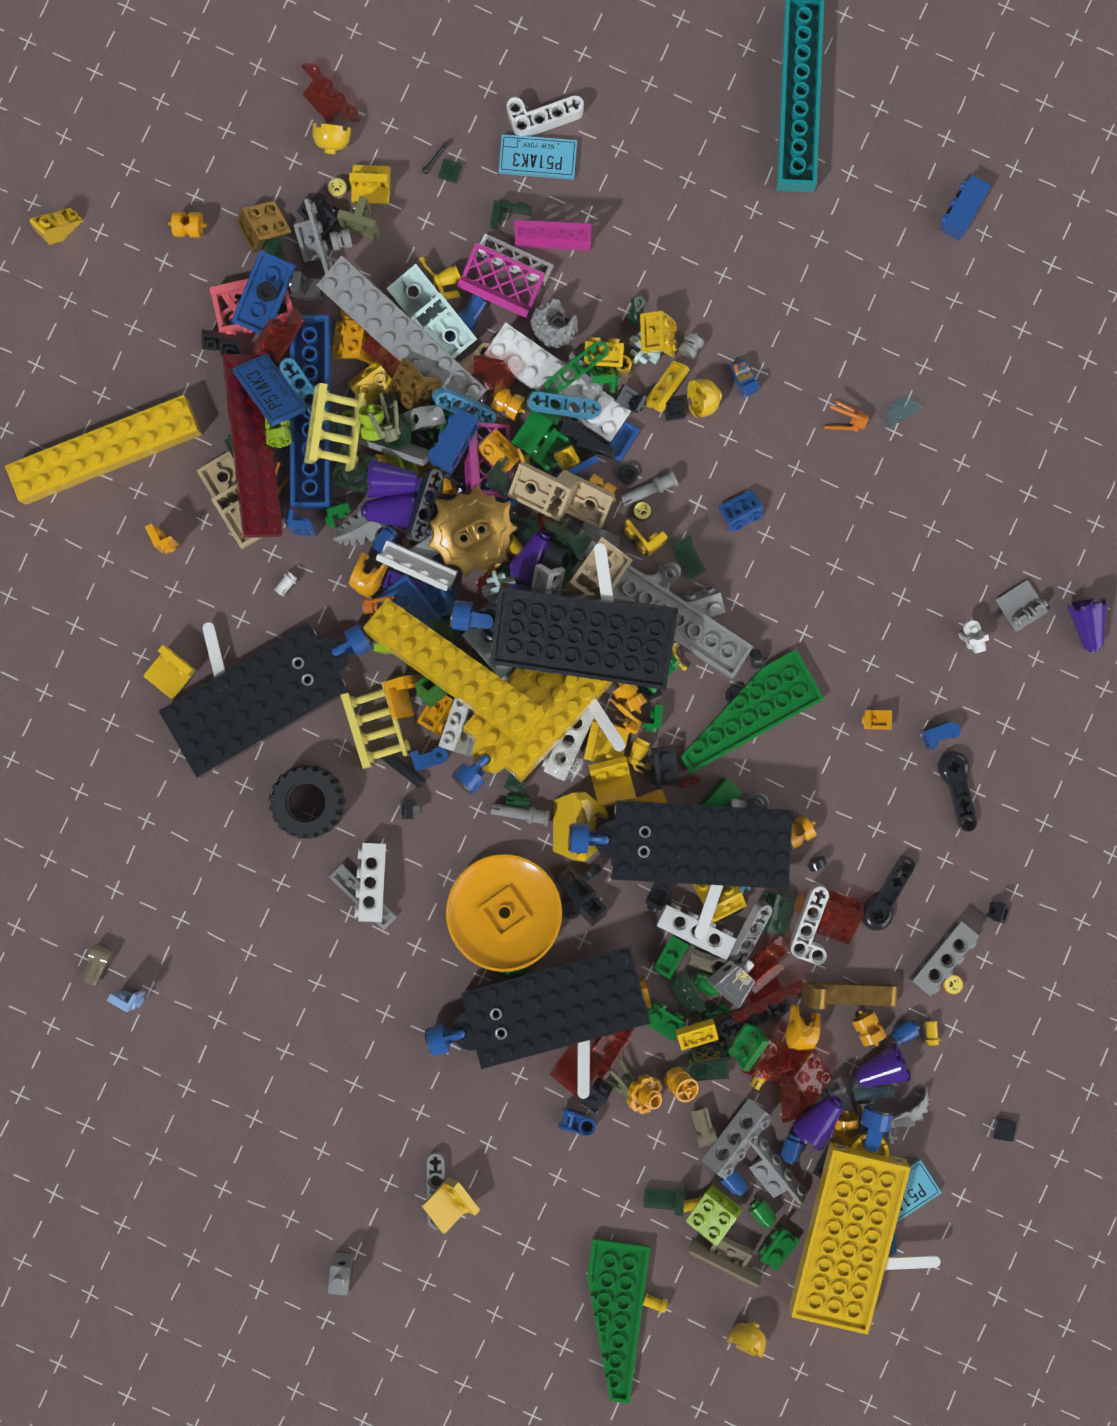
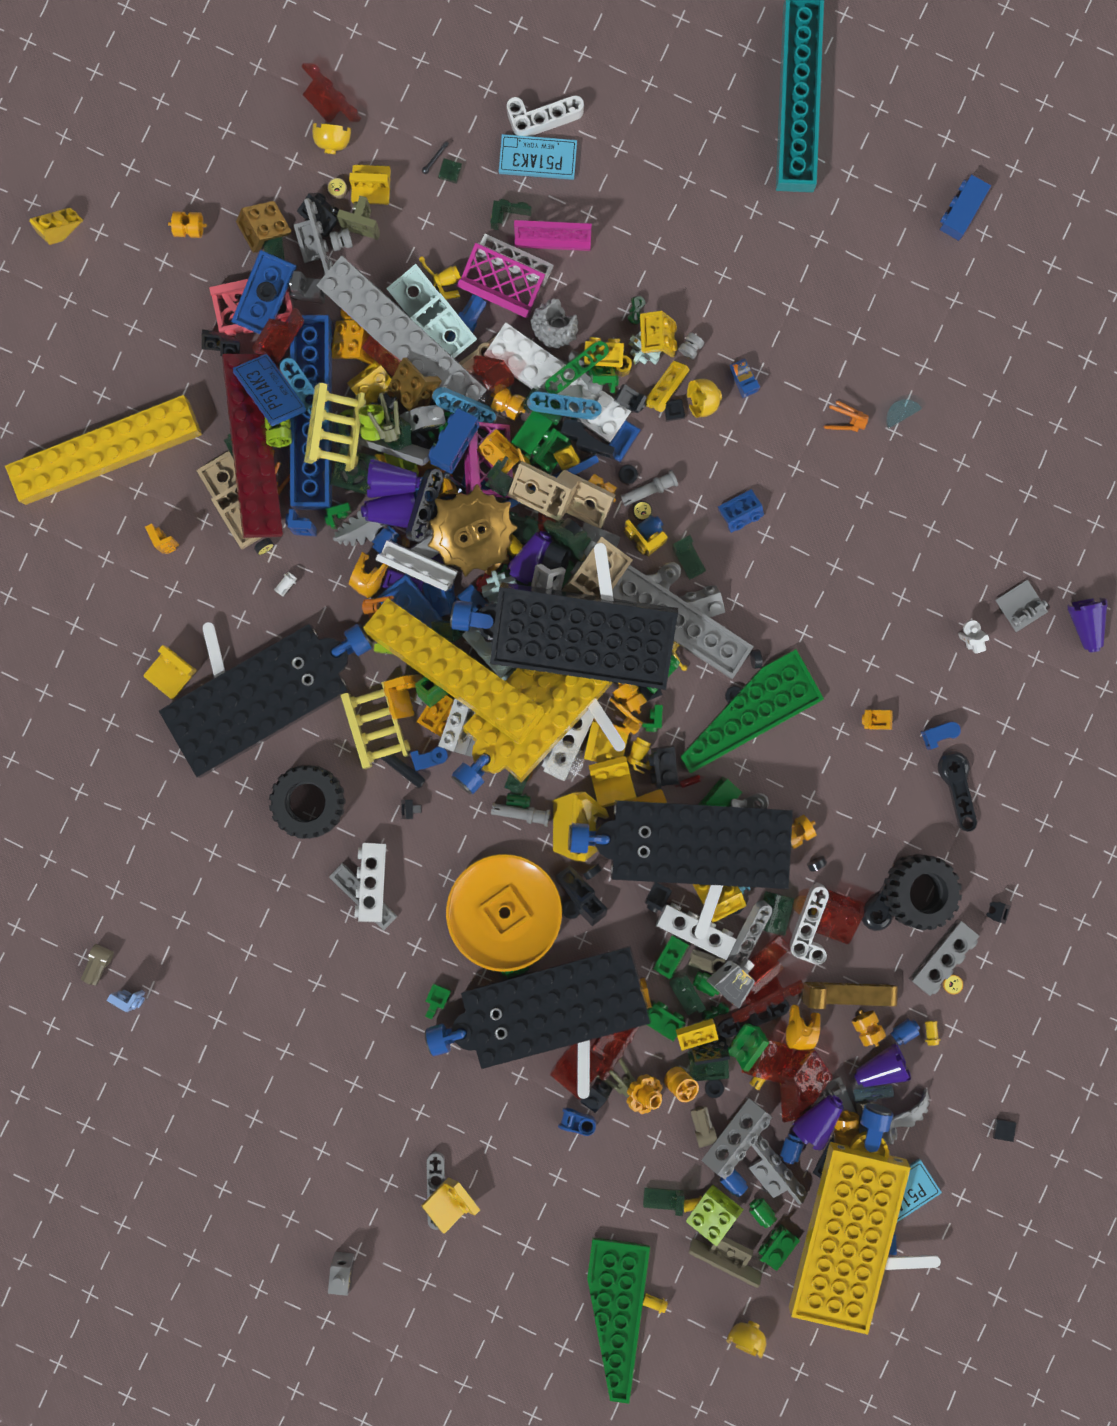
none -> black tile [254,538,274,555]
none -> green plate [425,983,451,1020]
none -> blue piece [457,584,488,612]
none -> blue brick [636,515,664,540]
none -> black tile [704,1078,724,1098]
none -> black tyre [883,854,962,930]

